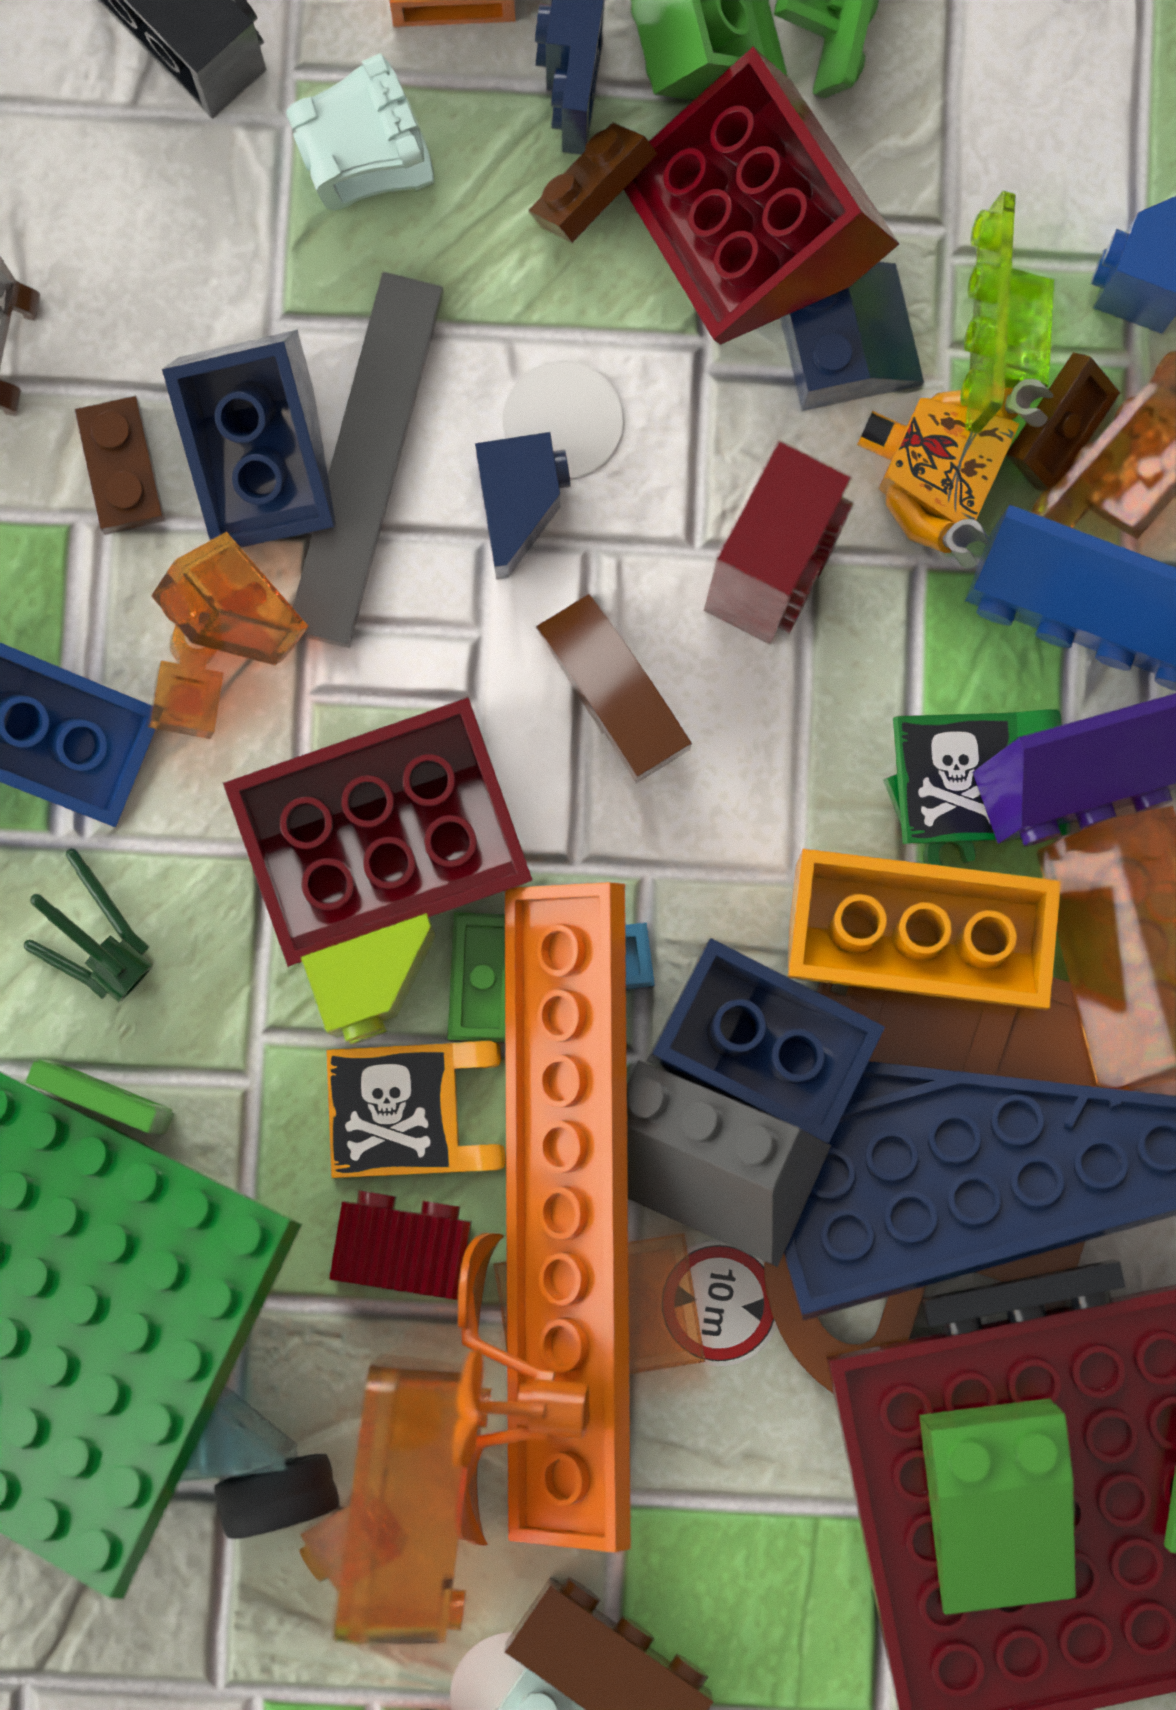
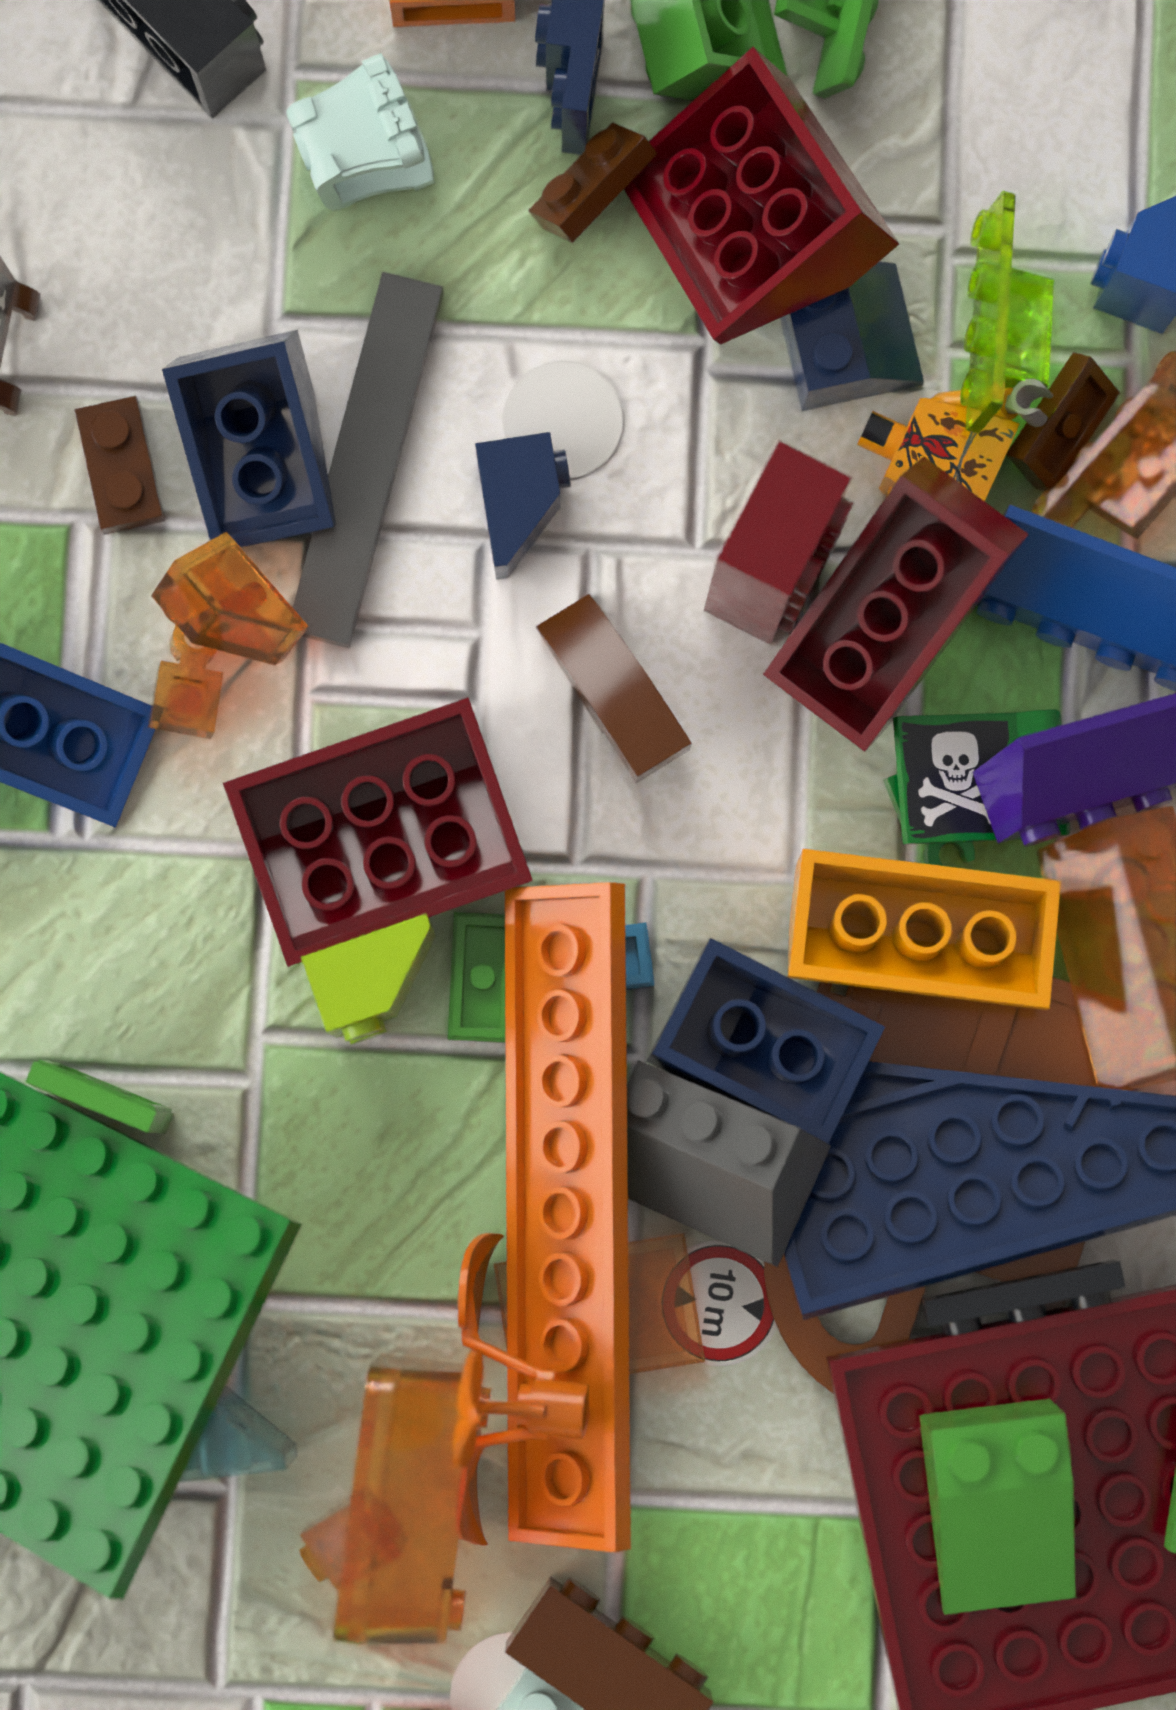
dark green plant [23,848,153,1003] -> none
black tyre [214,1453,340,1539] -> none
flag [326,1041,506,1178] -> none
dark red brick [329,1190,472,1300] -> none
none -> dark red brick [763,456,1029,752]

